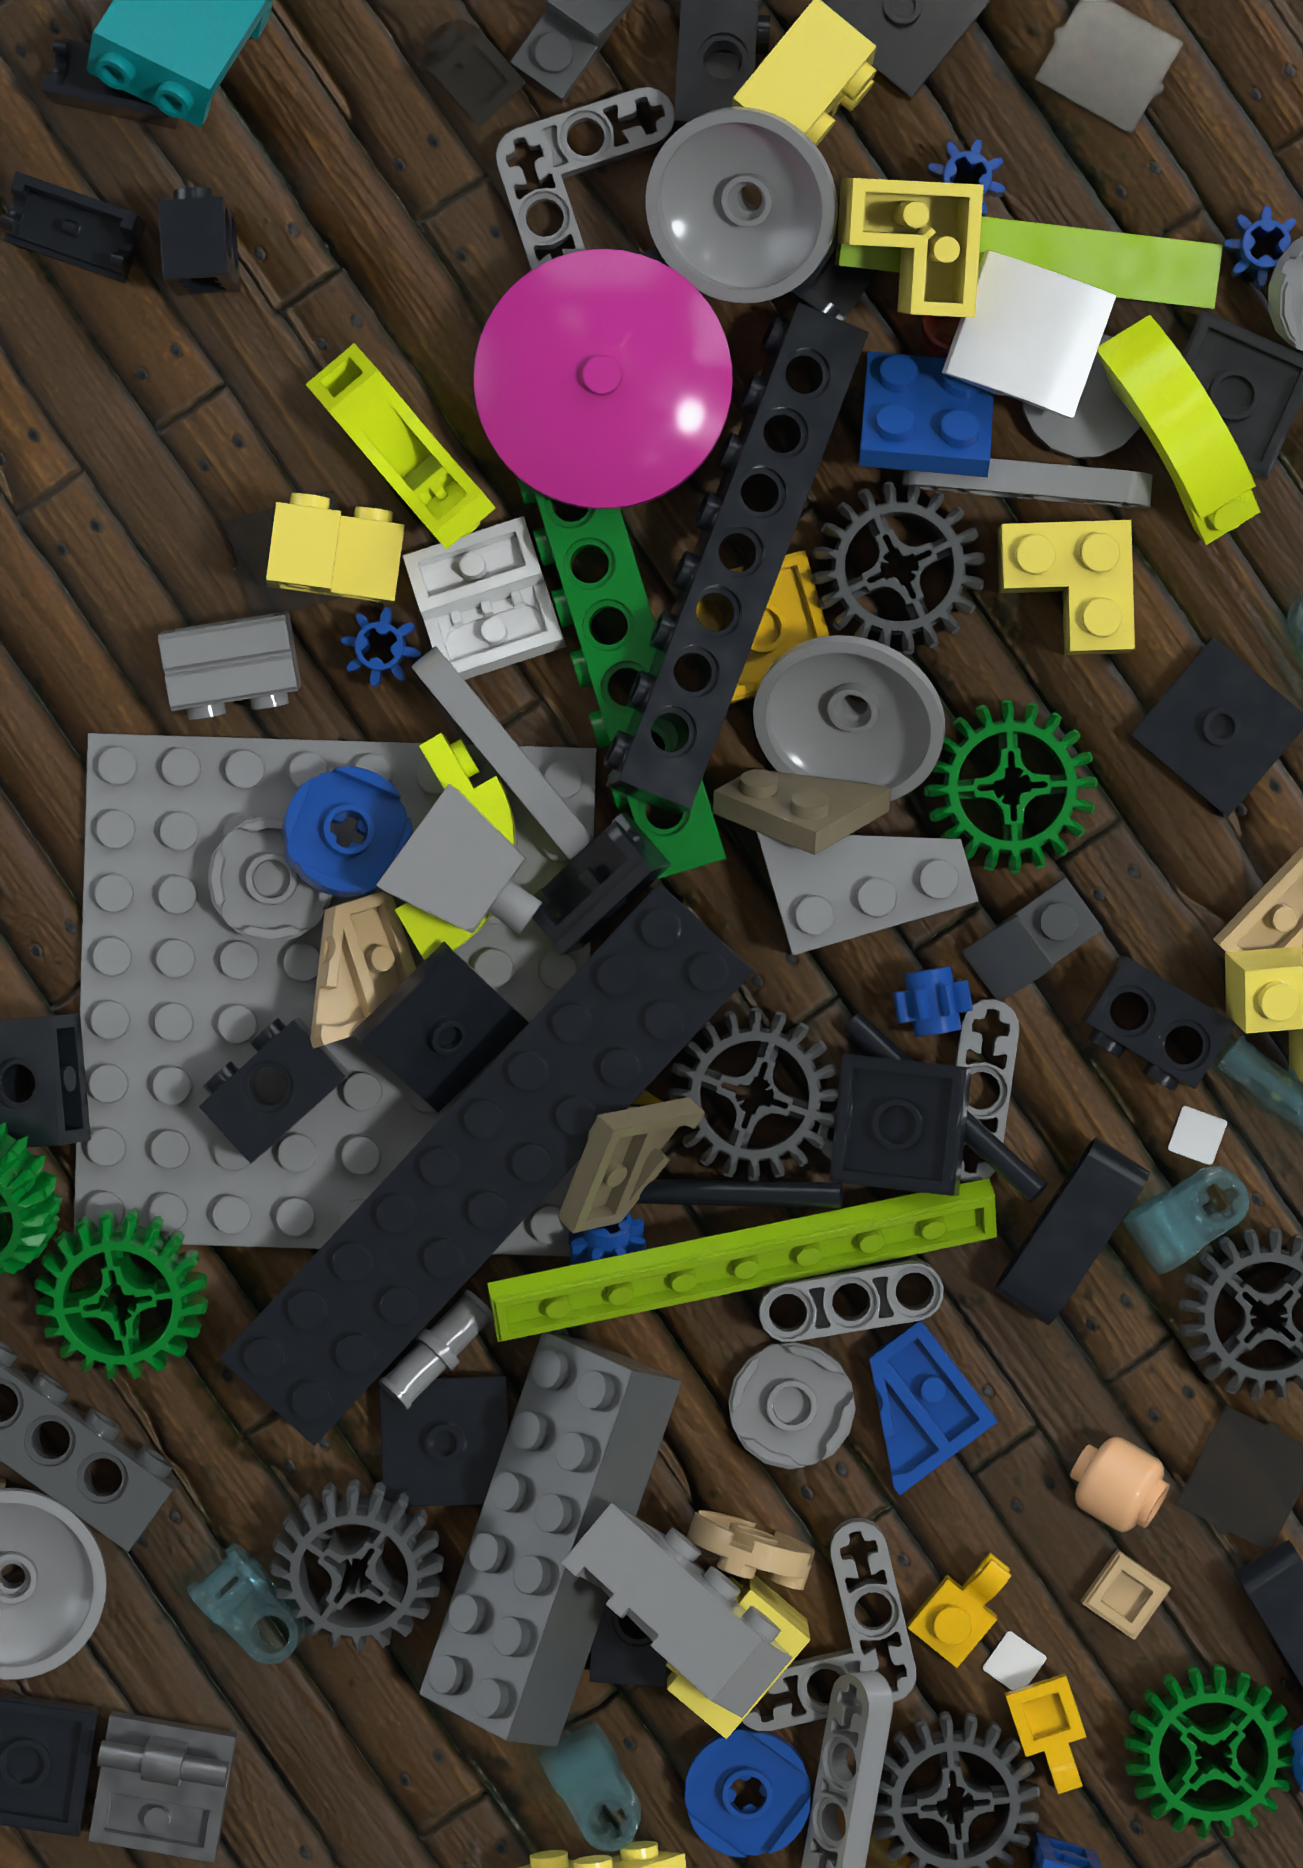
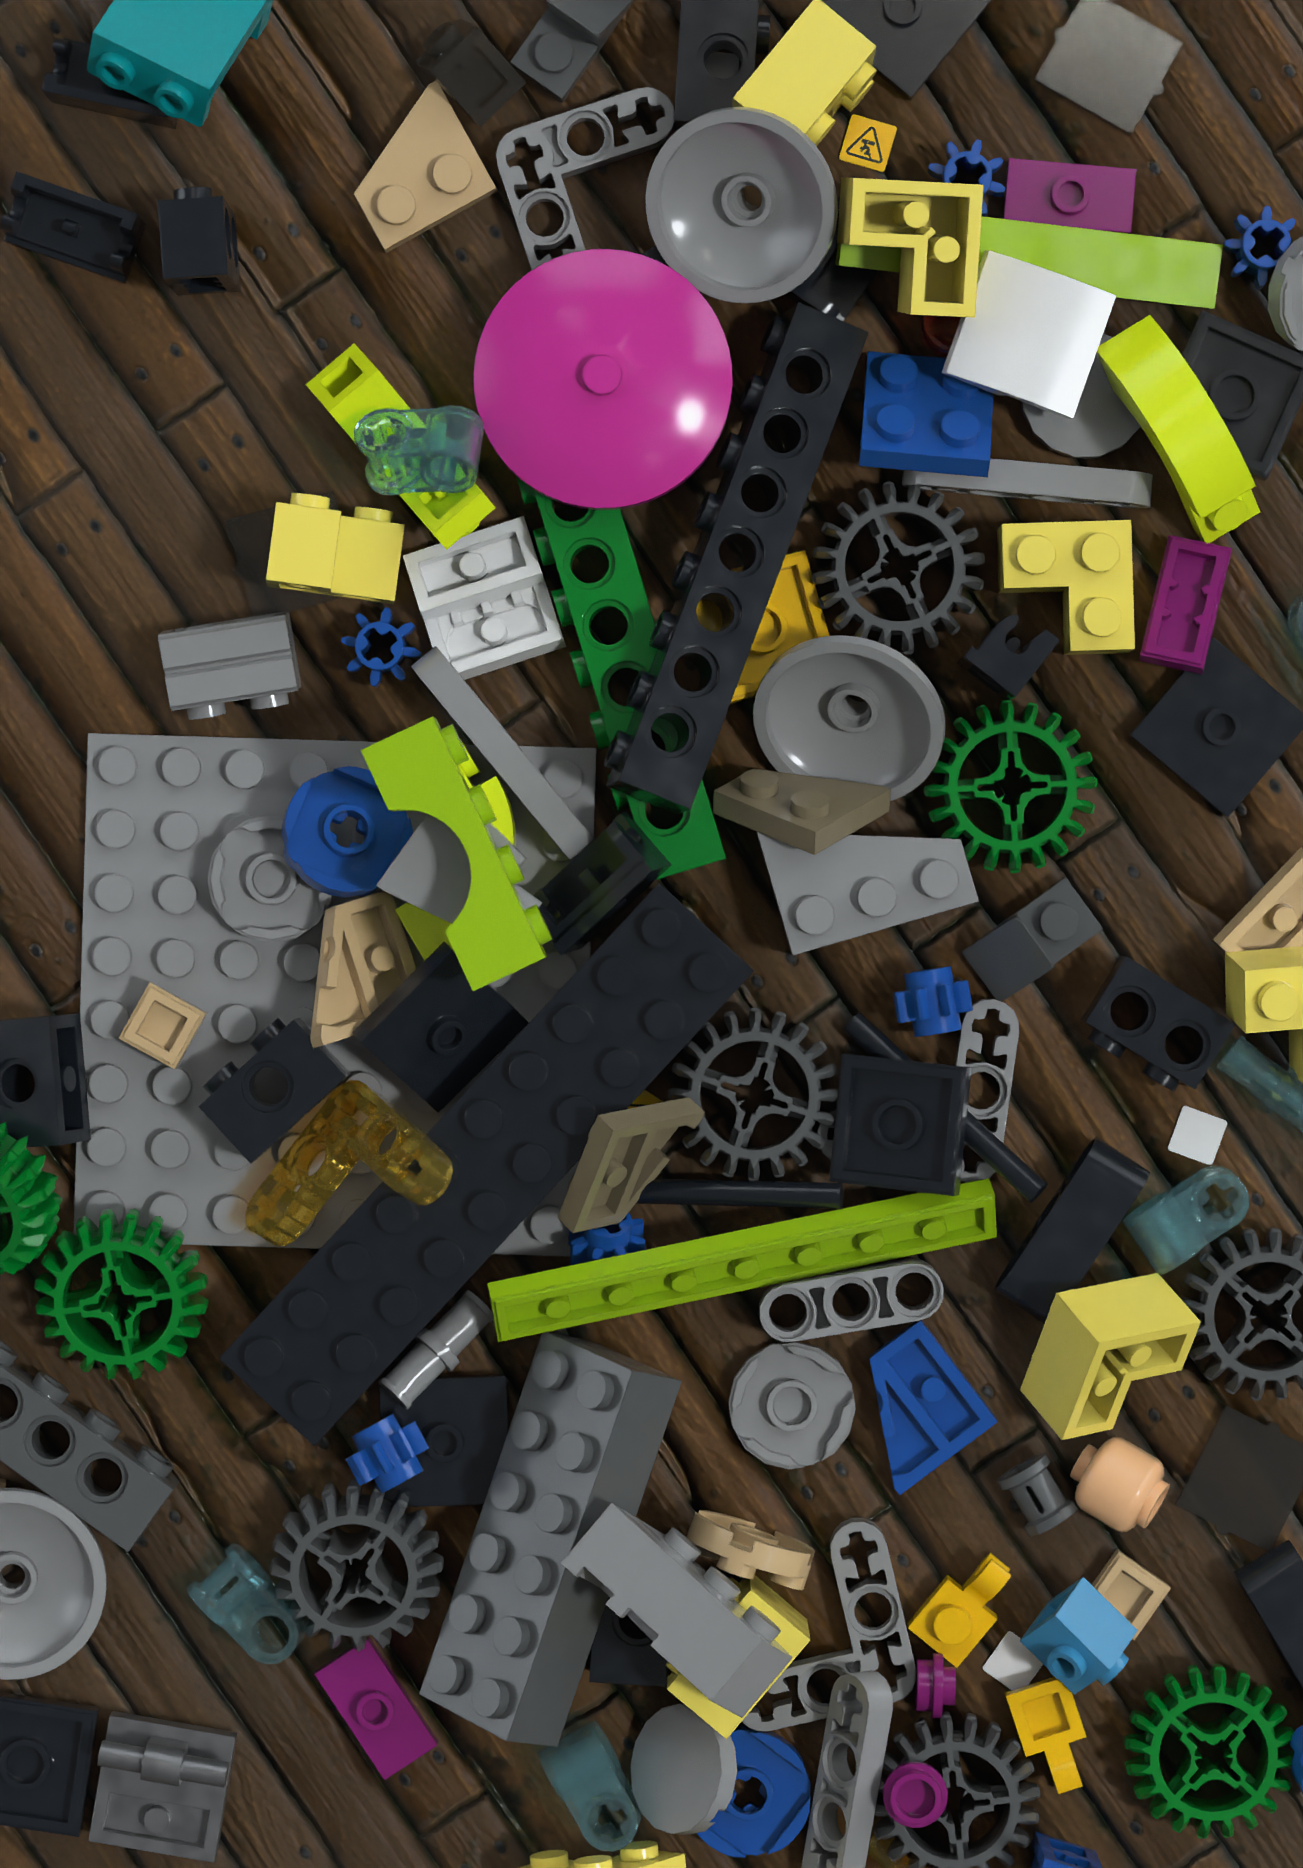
none -> tan tile [119,982,208,1069]
none -> clear yellow beam [245,1080,453,1246]
none -> magenta plate [314,1636,439,1780]
none -> blue gear [346,1414,429,1493]
none -> tan wing [354,80,497,253]
none -> clear light blue piece [354,405,484,496]
none -> lime arch [361,716,553,991]
none -> light grey tile [630,1704,737,1835]
none -> yellow sticker [839,114,897,172]
none -> magenta plate [883,1762,948,1828]
none -> magenta plate [915,1653,956,1718]
none -> black hinge [957,615,1060,700]
none -> dark grey bush [996,1452,1078,1537]
none -> magenta plate [1003,158,1137,234]
none -> light yellow brick [1020,1273,1201,1440]
none -> dark azure brick [1020,1577,1138,1695]
none -> magenta plate [1140,535,1232,675]

